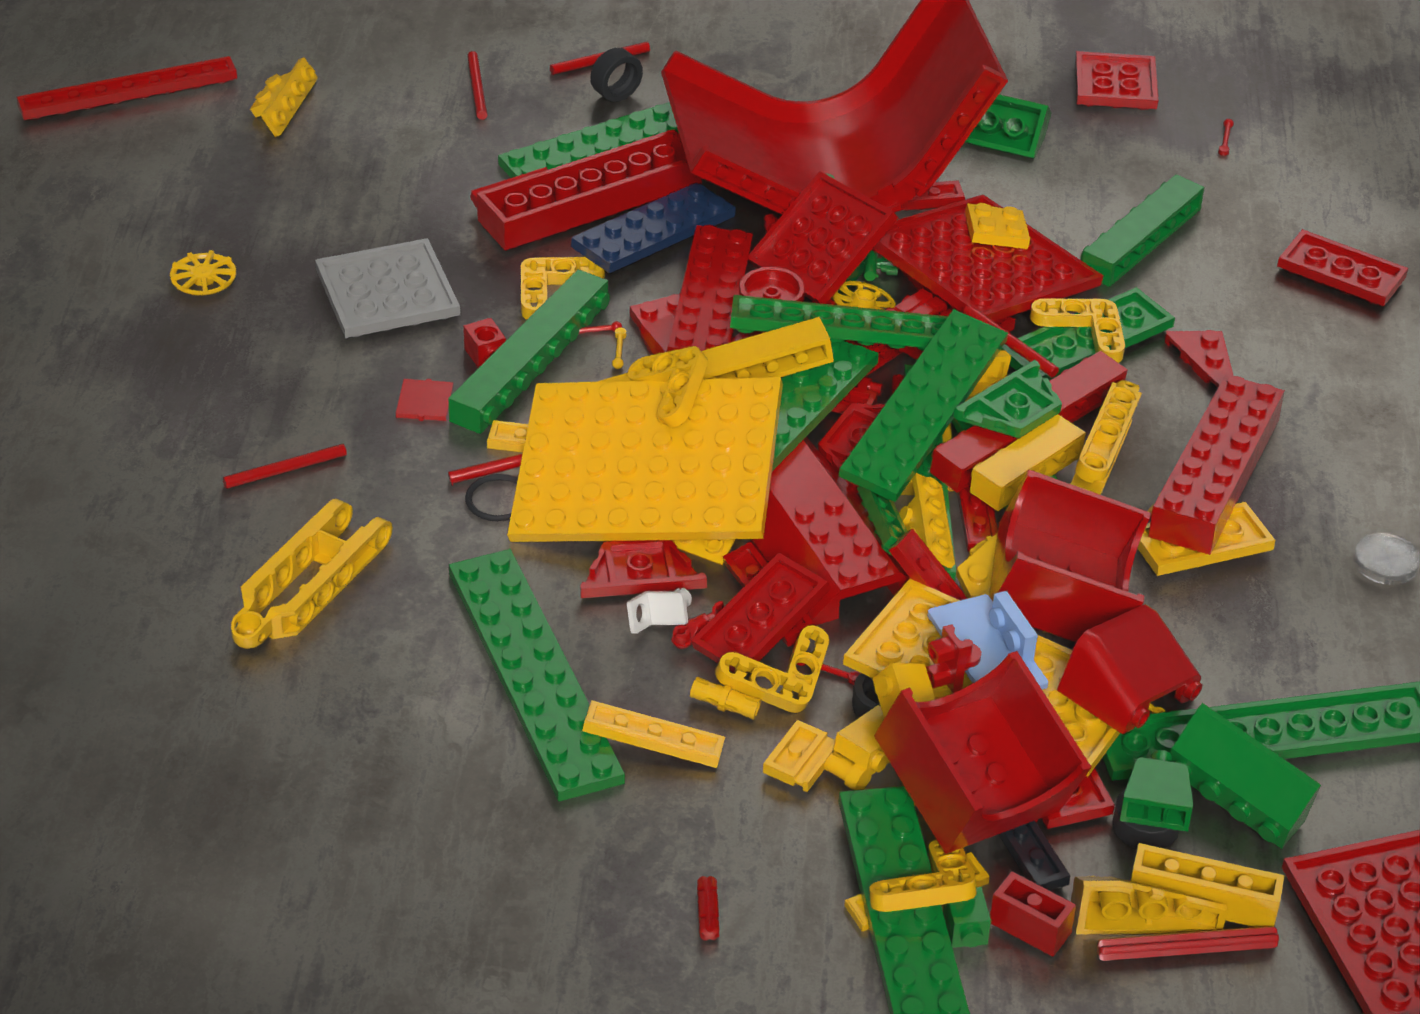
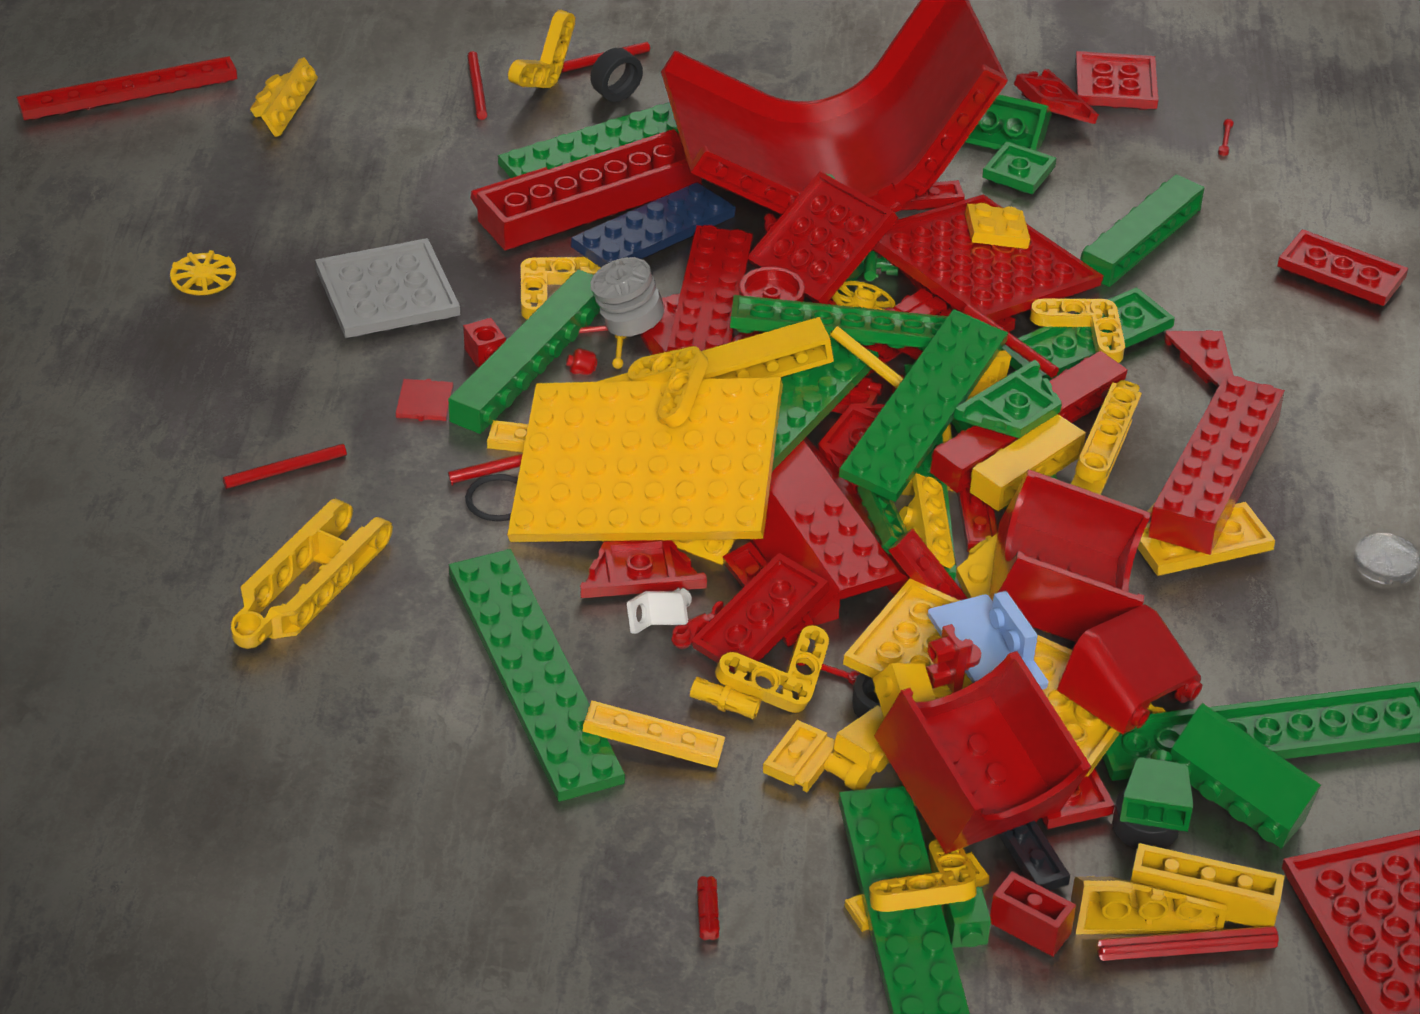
none -> yellow beam [508,9,575,88]
none -> red piece [566,348,598,375]
none -> light grey wheel [591,257,665,336]
none -> yellow bar [830,326,904,389]
none -> green plate [982,141,1057,194]
none -> red wing [1014,69,1099,124]

